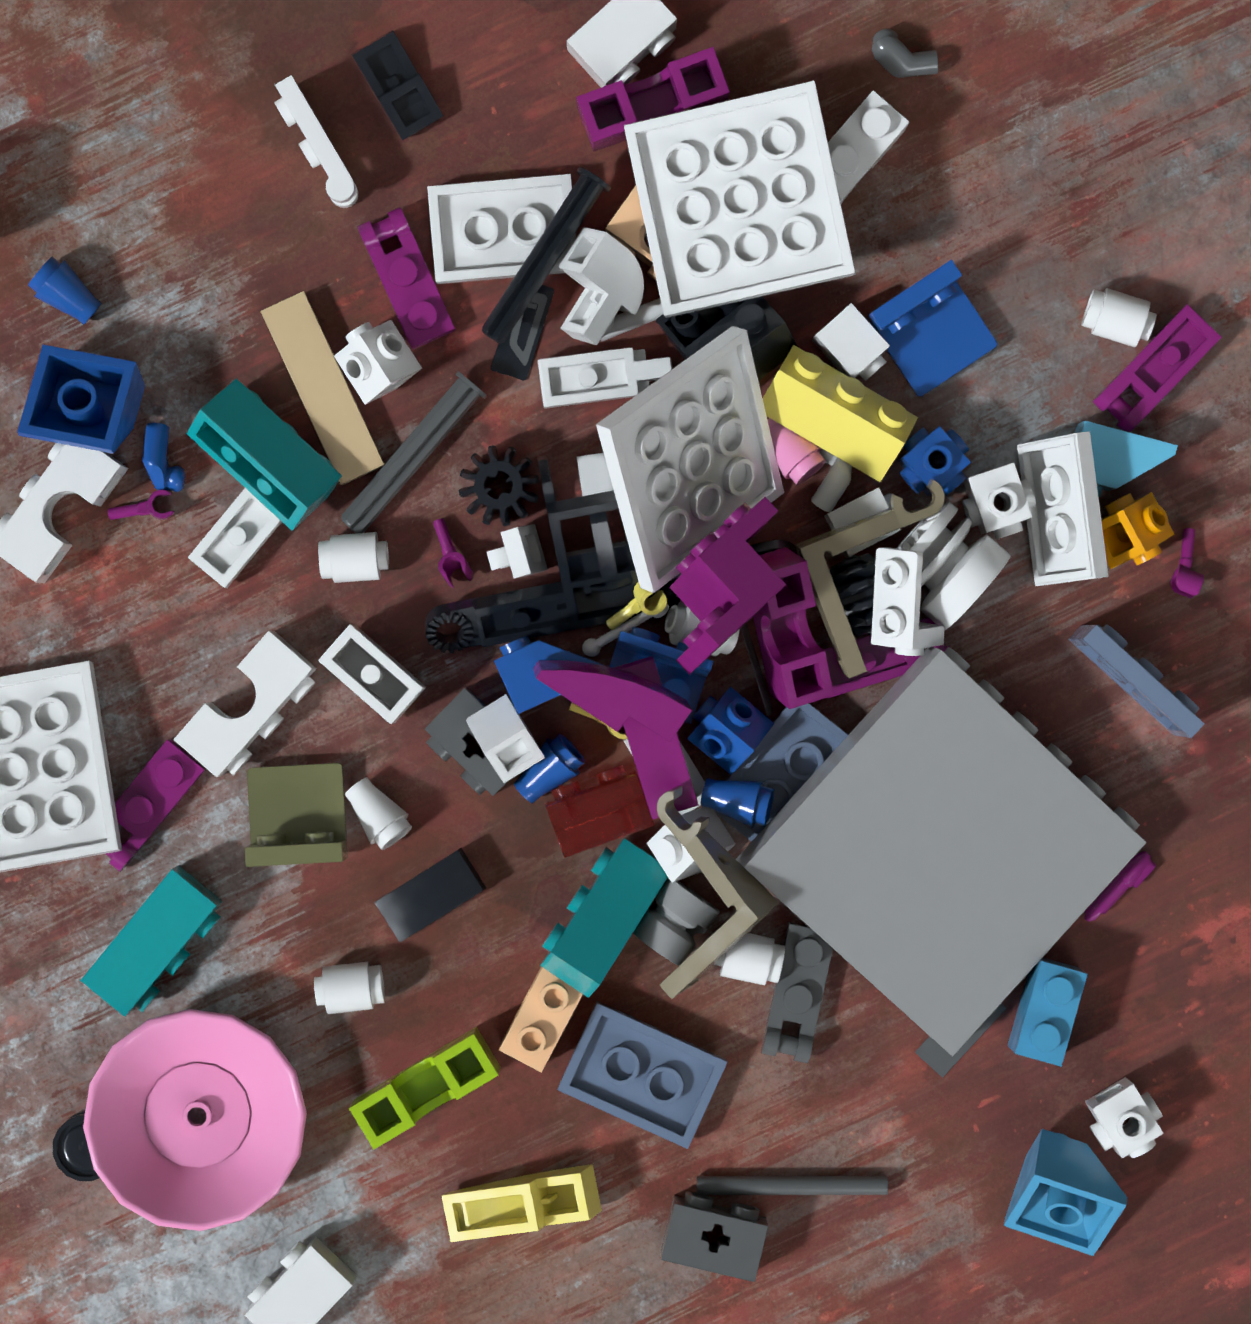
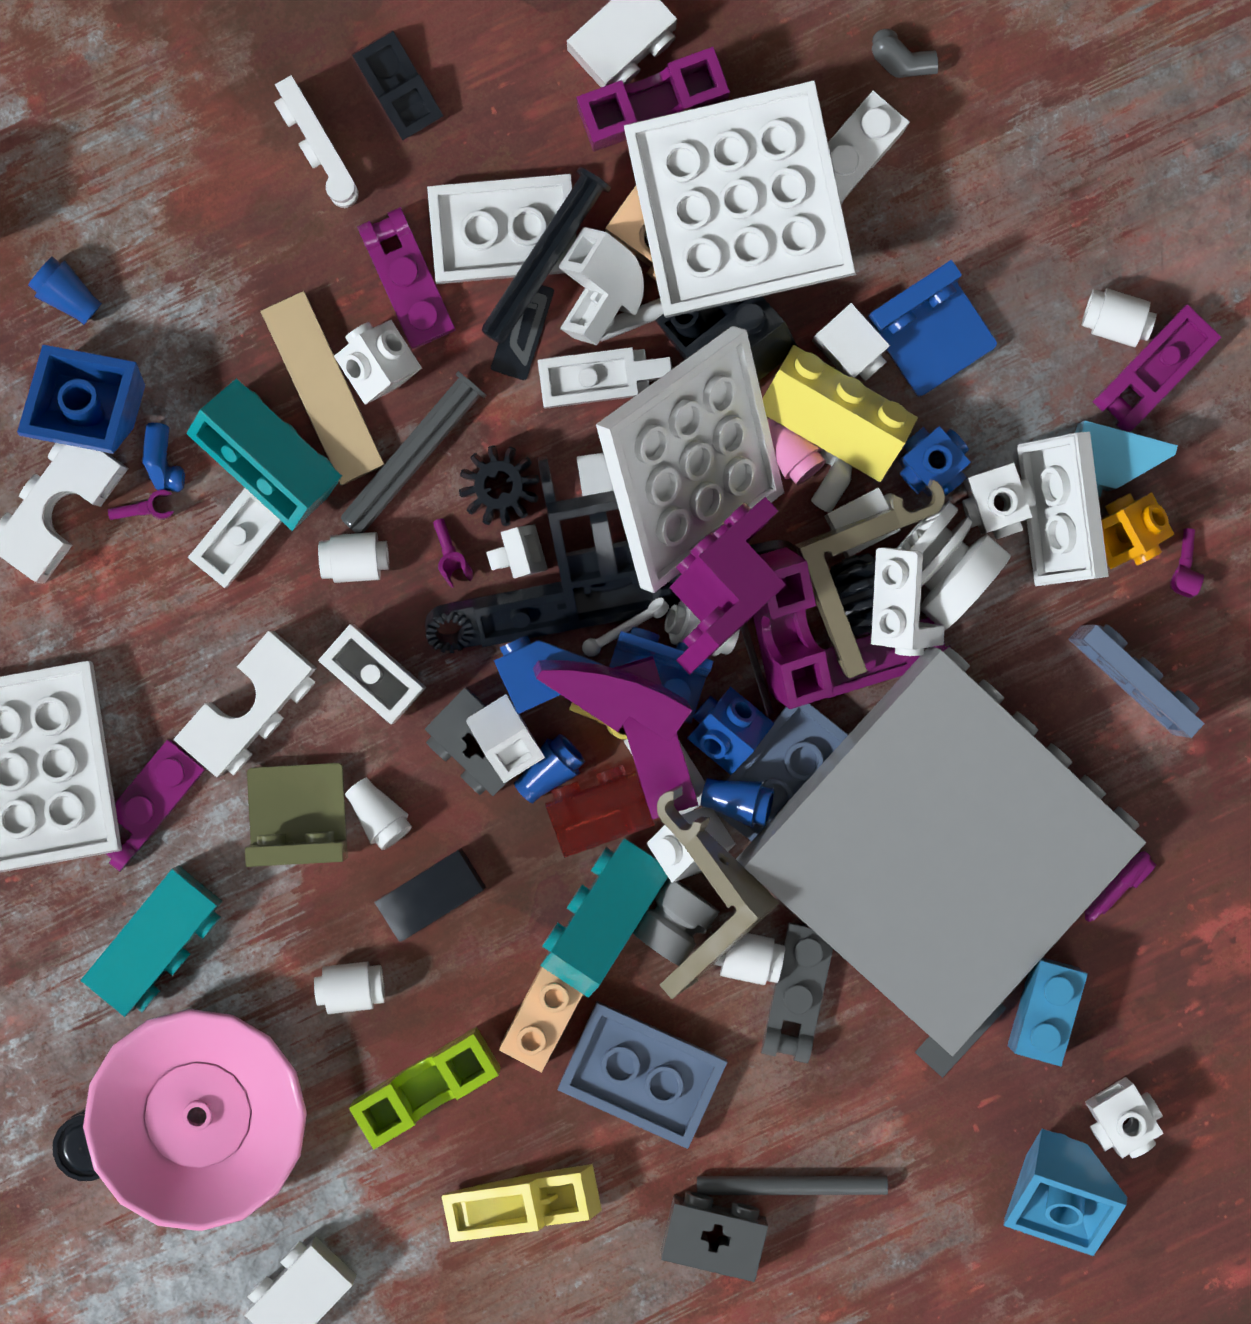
light yellow hand [606,582,667,630] -> none

